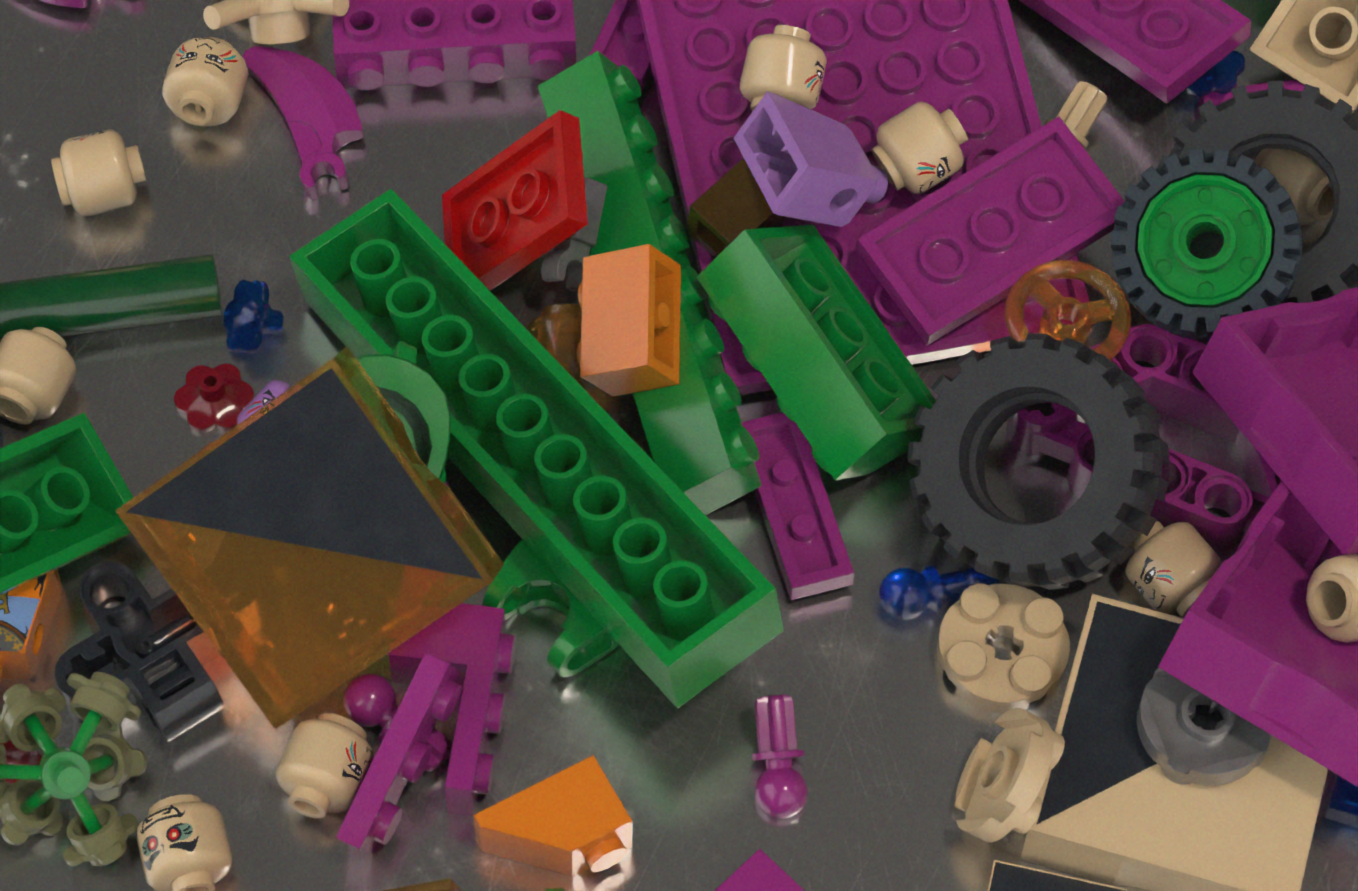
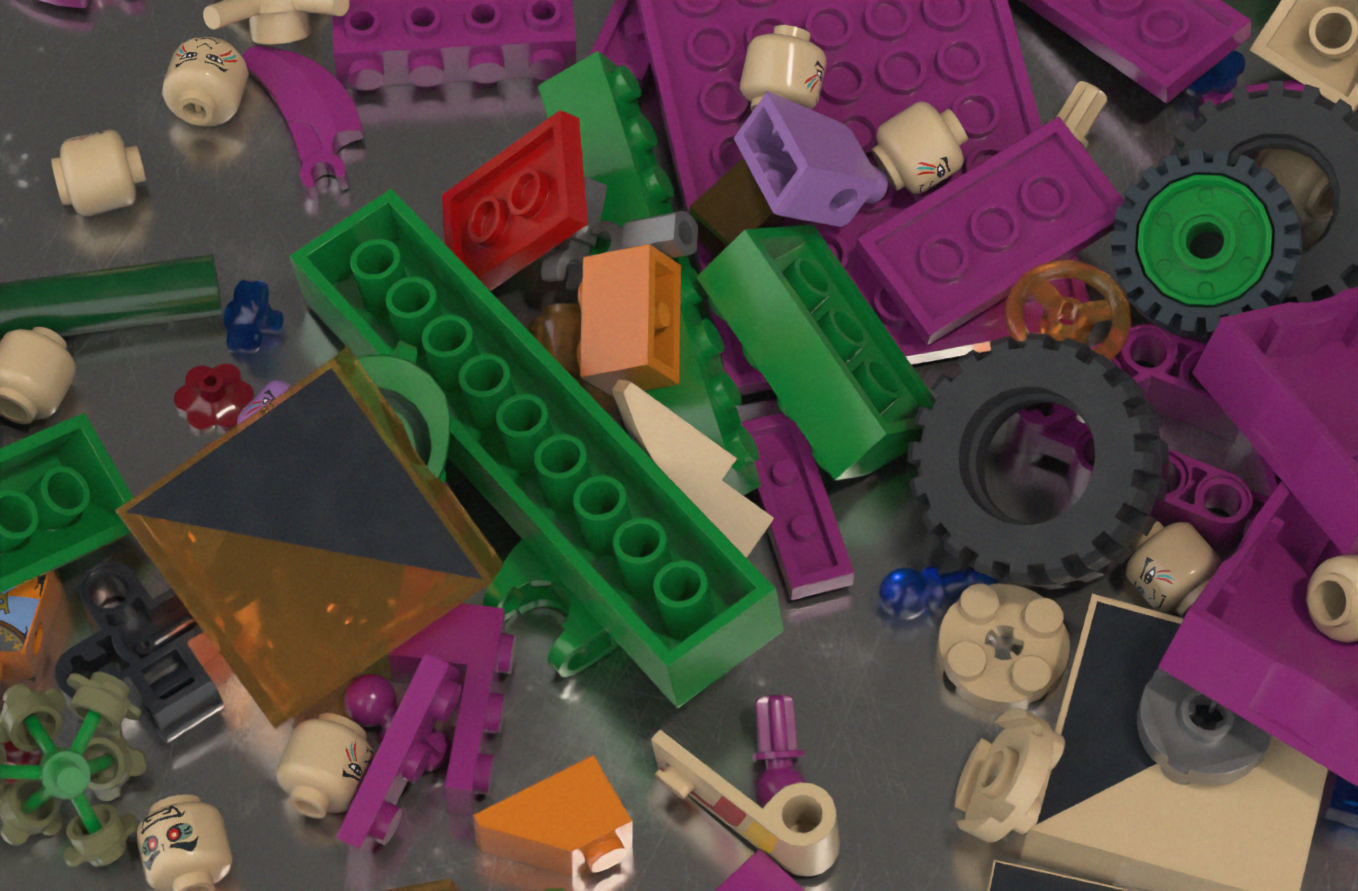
none -> flat silver bar [592,211,698,258]
none -> tan slope [612,379,774,558]
none -> tan door [651,730,840,877]

